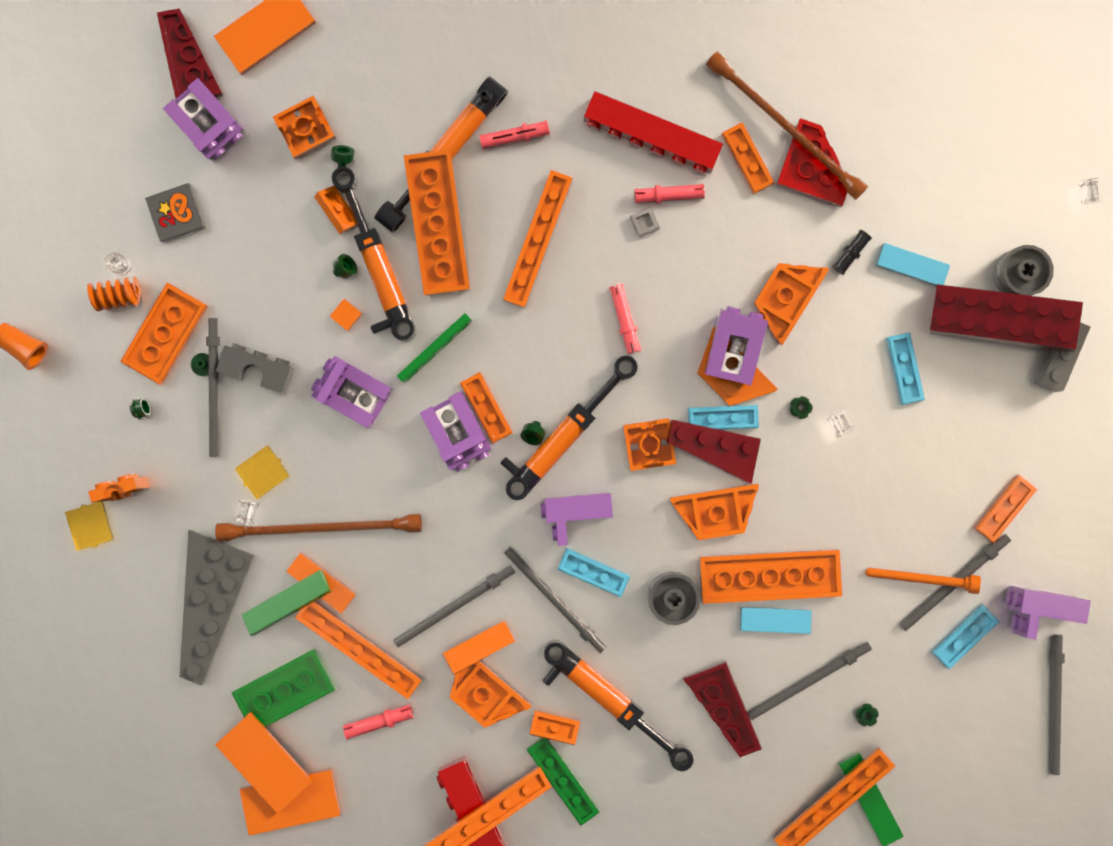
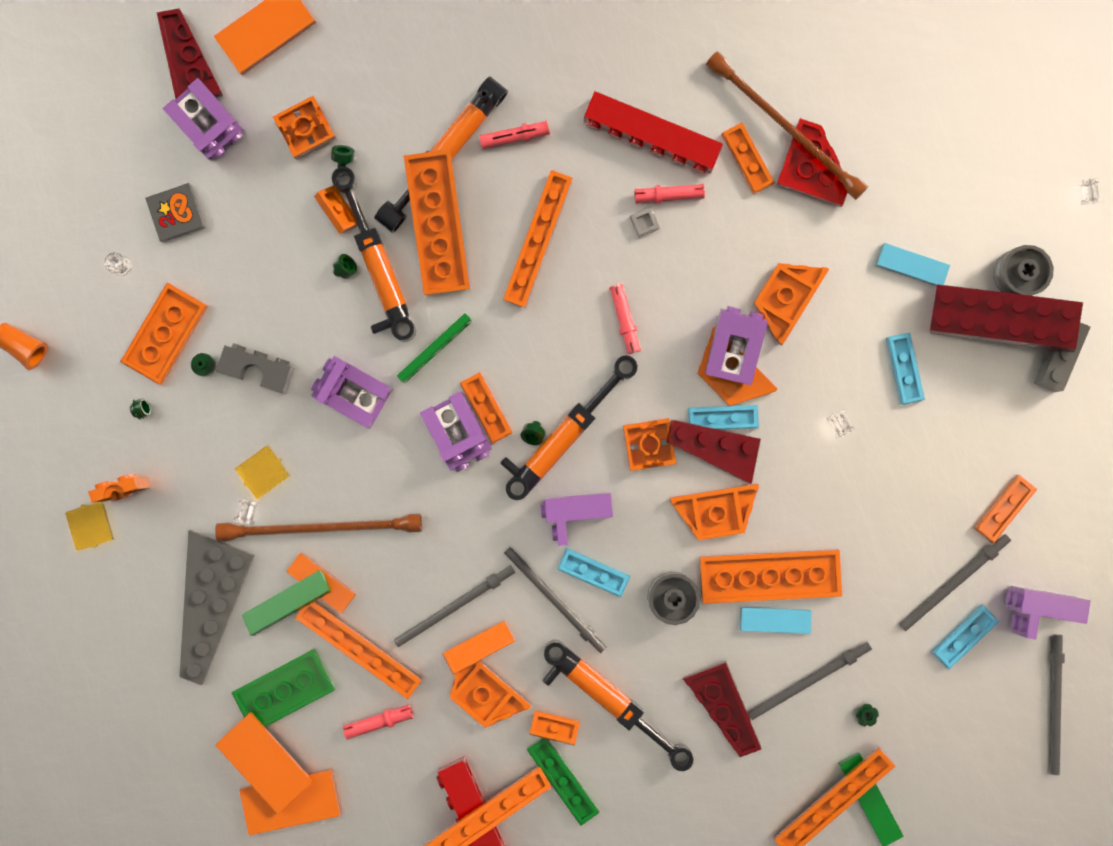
orange piece [87,276,141,312] -> none
dark grey bar [206,318,220,457] -> none
orange tile [329,299,362,331] -> none
dark green plate [790,396,813,419] -> none
black pin [832,229,872,275] -> none
orange piece [866,568,981,594] -> none

